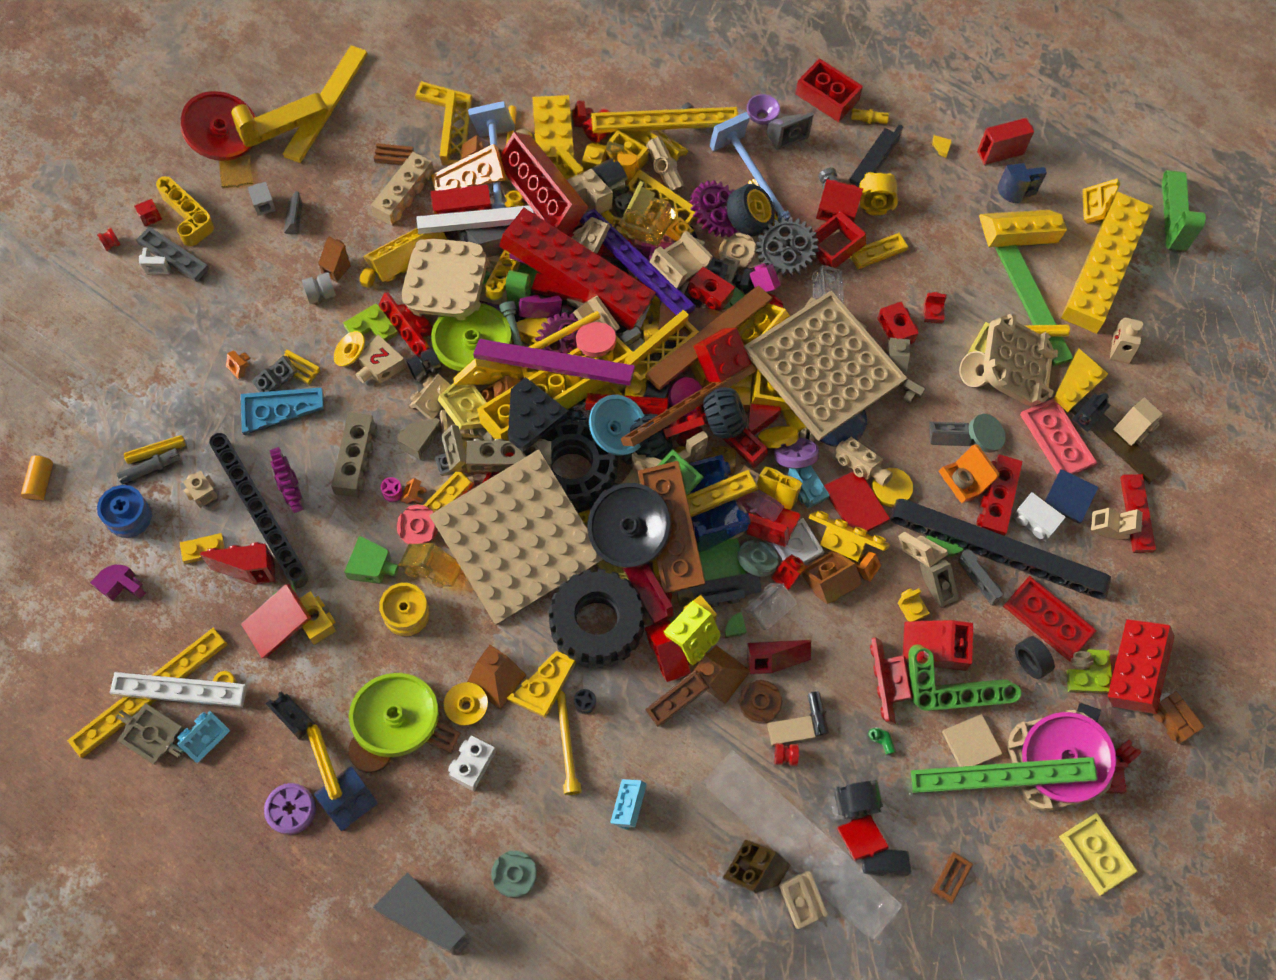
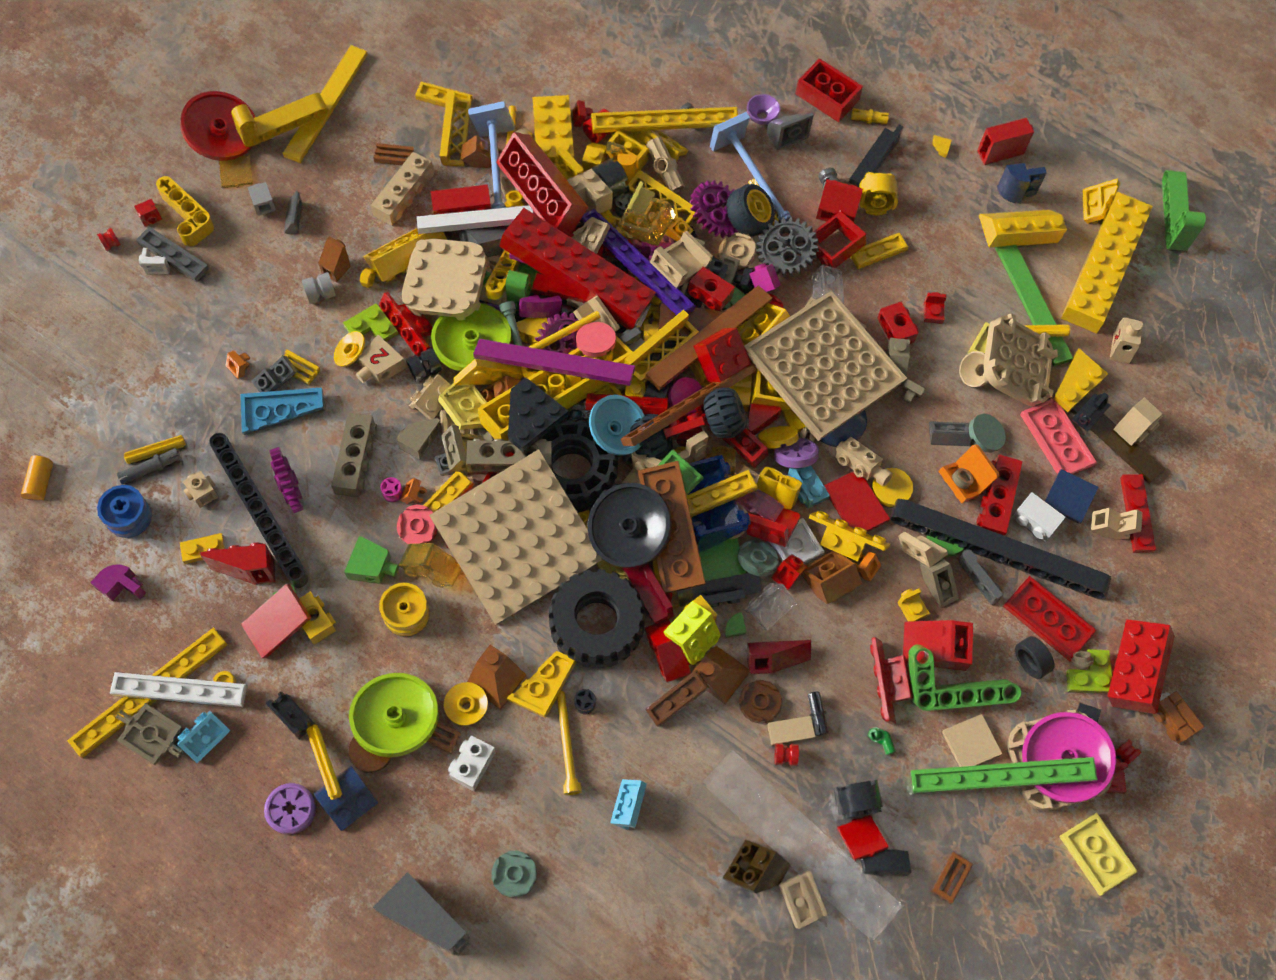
wing [431,144,507,191] -> none

